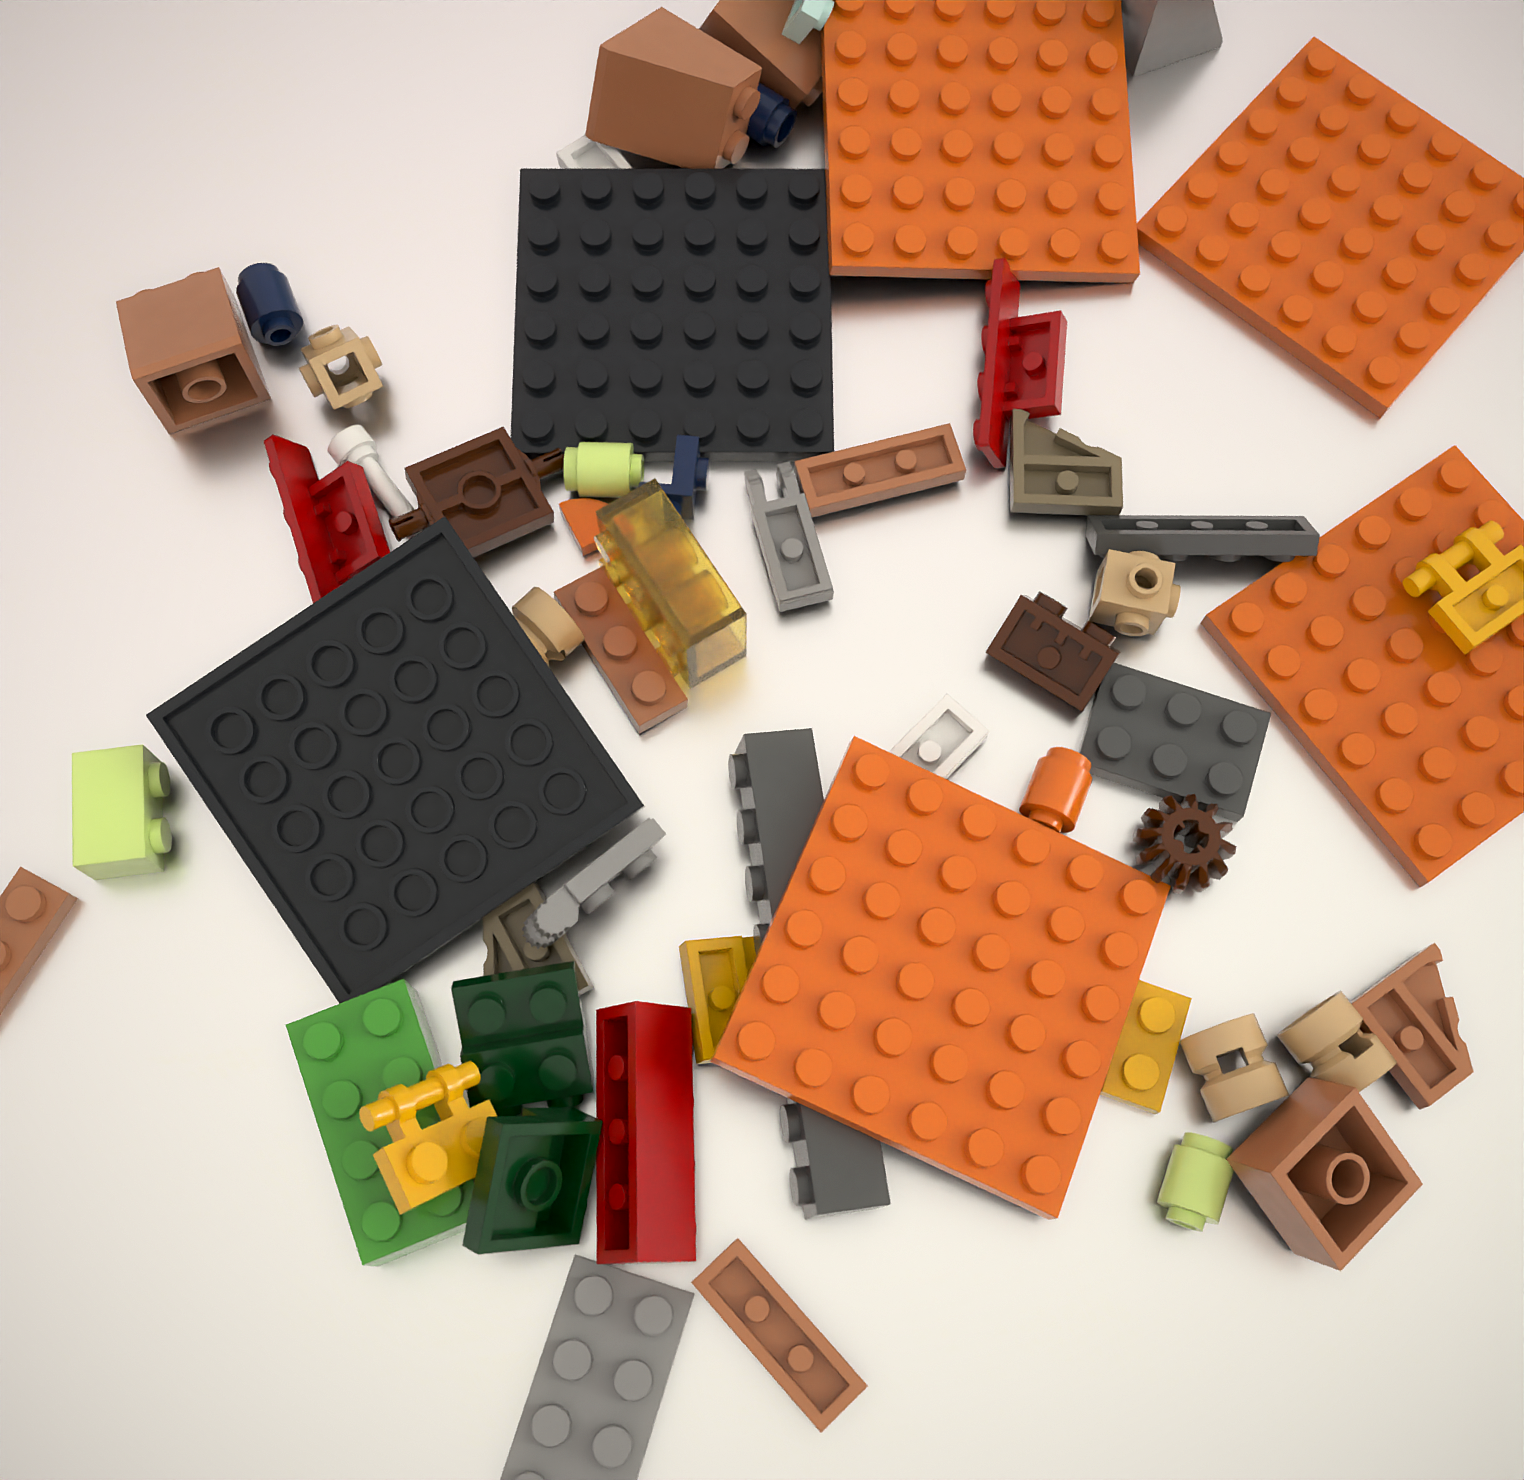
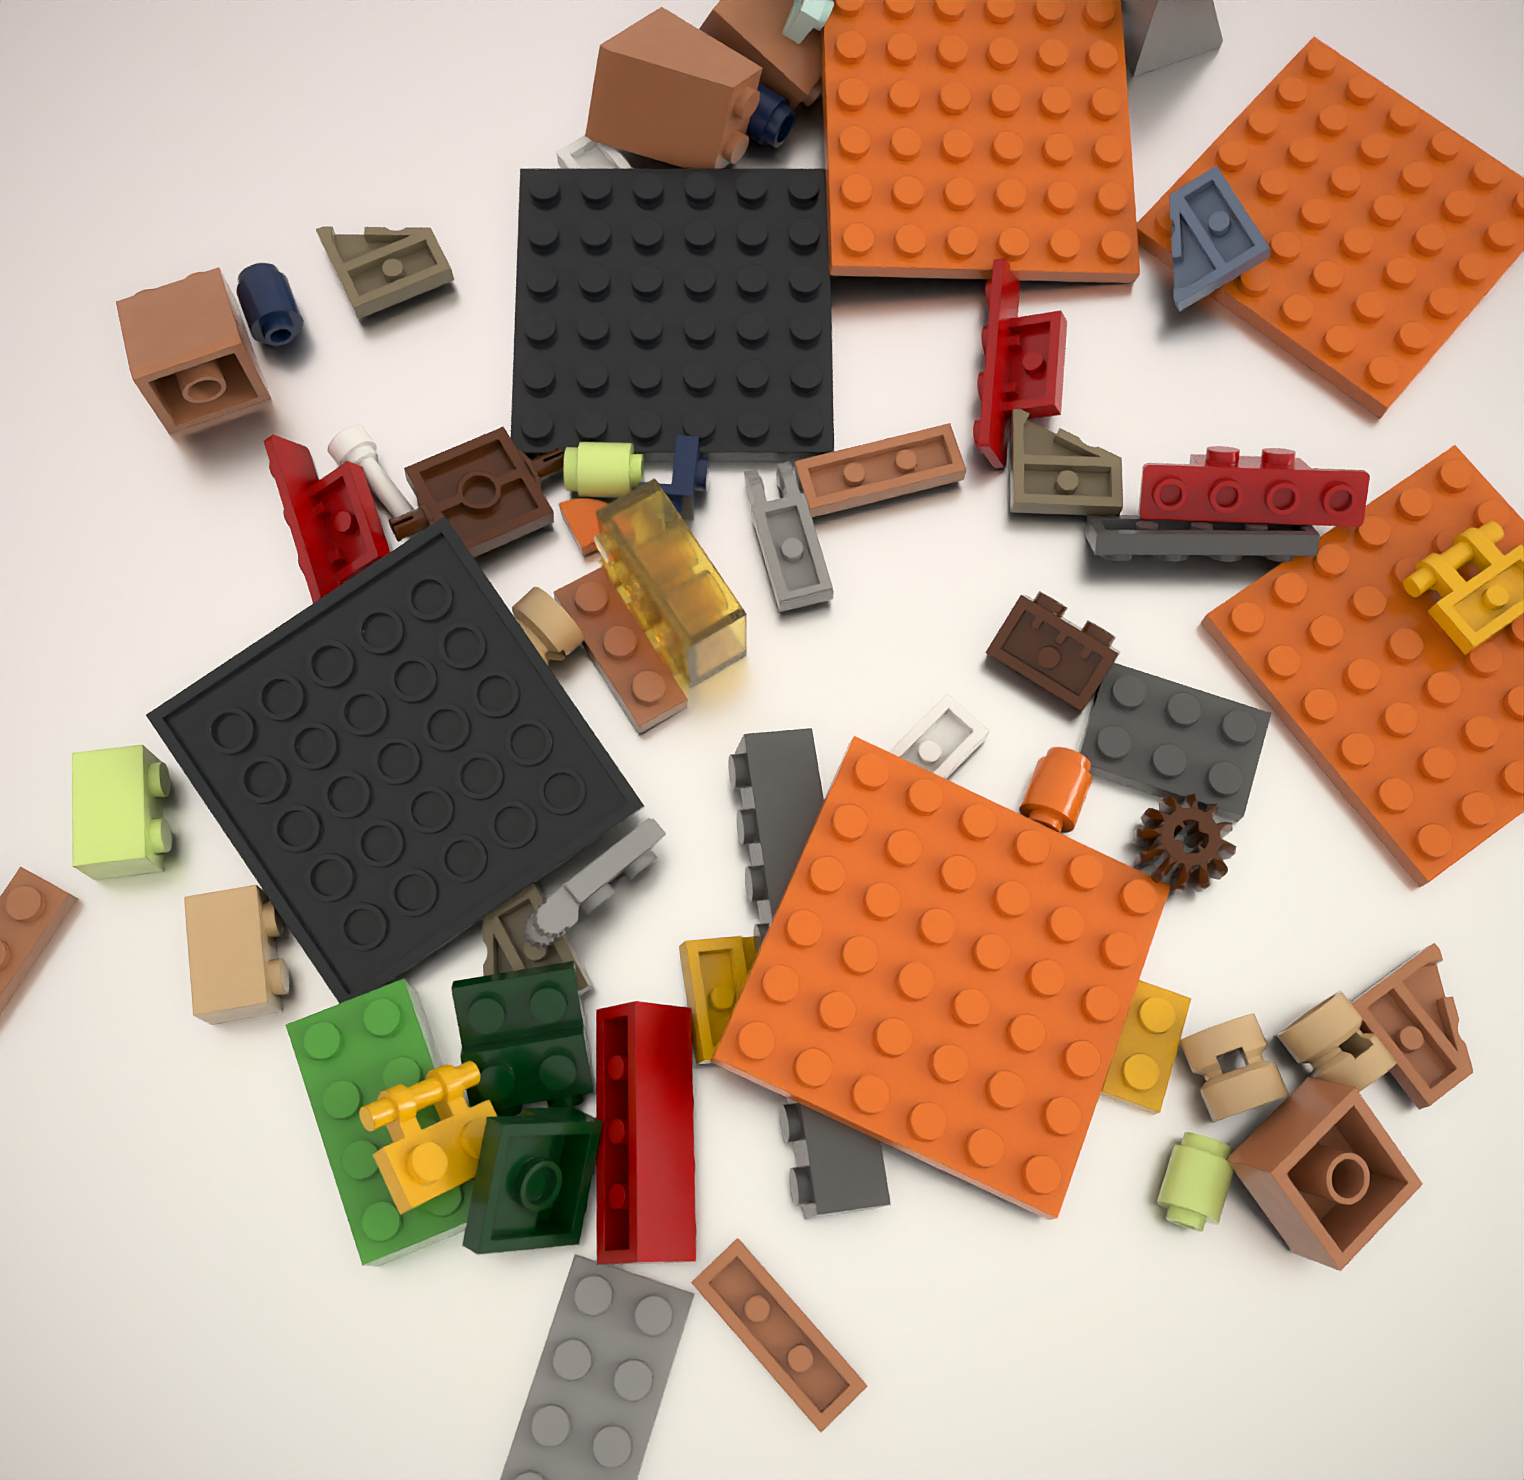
tan brick [299,325,383,410] -> none
tan brick [1089,549,1181,636] -> none
none -> tan brick [184,885,289,1025]
none -> dark tan wing [316,226,454,319]
none -> red bracket [1138,446,1370,527]
none -> sand blue wing [1169,165,1271,312]

